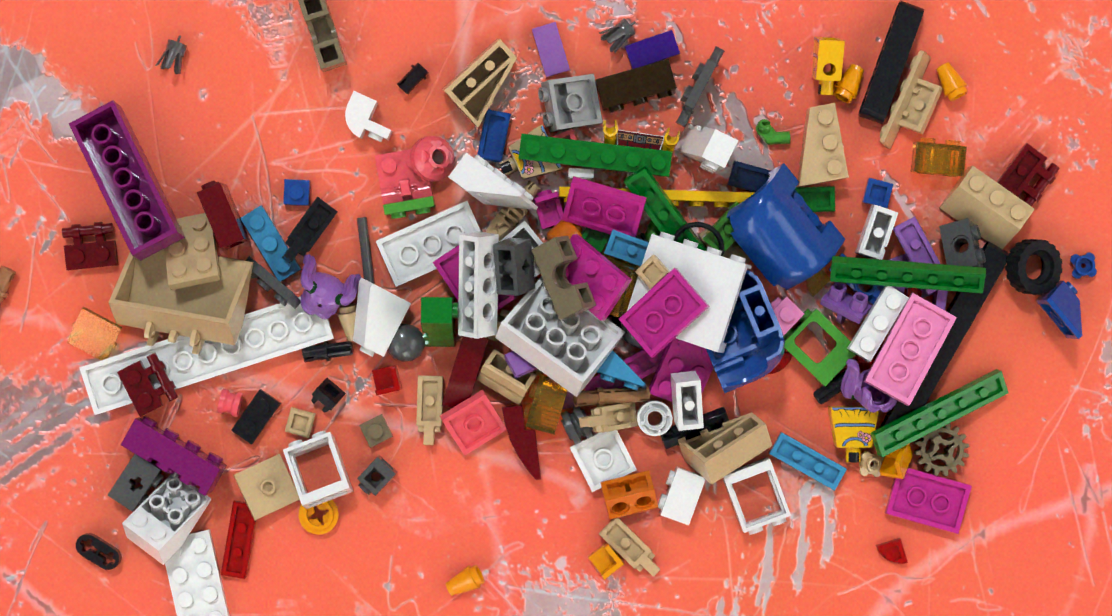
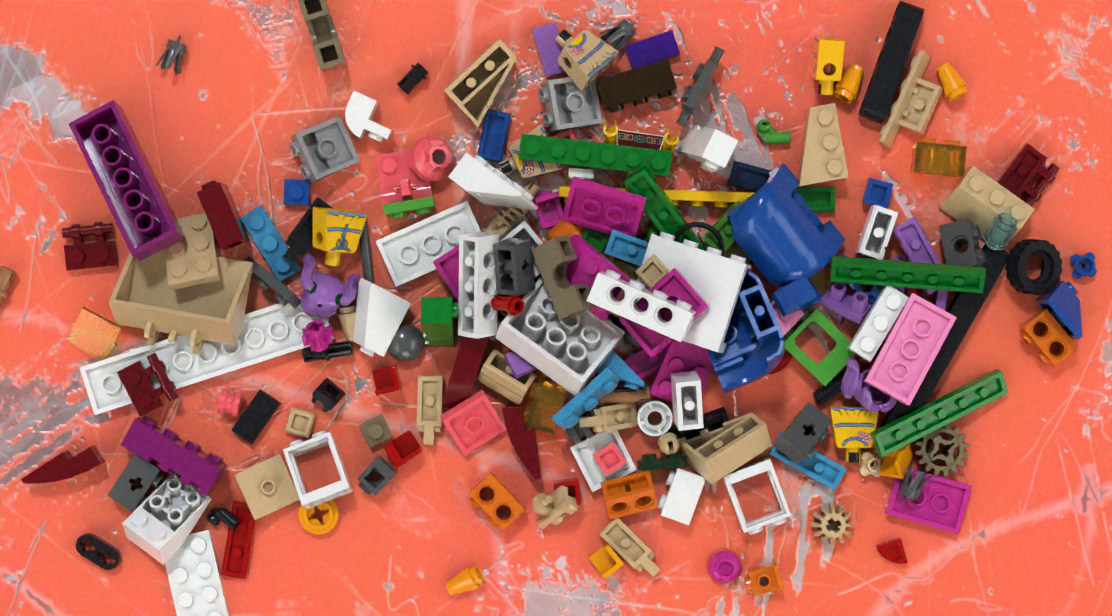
none -> dark red slope [21,445,106,484]
none -> black arm [207,507,241,530]
none -> light grey plate [289,116,360,184]
none -> dark pink gear [302,320,333,352]
none -> yellow torso [313,207,367,266]
none -> red panel [383,430,423,468]
none -> orange brick [469,471,525,530]
none -> red pin [491,294,524,316]
none -> tan hips [532,485,577,529]
none -> dark azure plate [552,367,621,430]
none -> red panel [553,477,582,505]
none -> tan torso [555,29,619,91]
none -> white brick [587,269,696,342]
none -> coral plate [592,441,627,476]
none -> clear green plate [637,451,688,471]
none -> tan hinge [658,433,679,455]
none -> dark pink piece [706,548,742,584]
none -> orange brick [744,562,784,596]
none -> blue slope [771,277,822,316]
none -> dark grey brick [774,402,832,464]
none -> tan gear [810,503,854,546]
none -> dark grey piece [898,465,932,503]
none -> clear light blue brick [983,213,1017,251]
none -> orange brick [1018,308,1078,366]

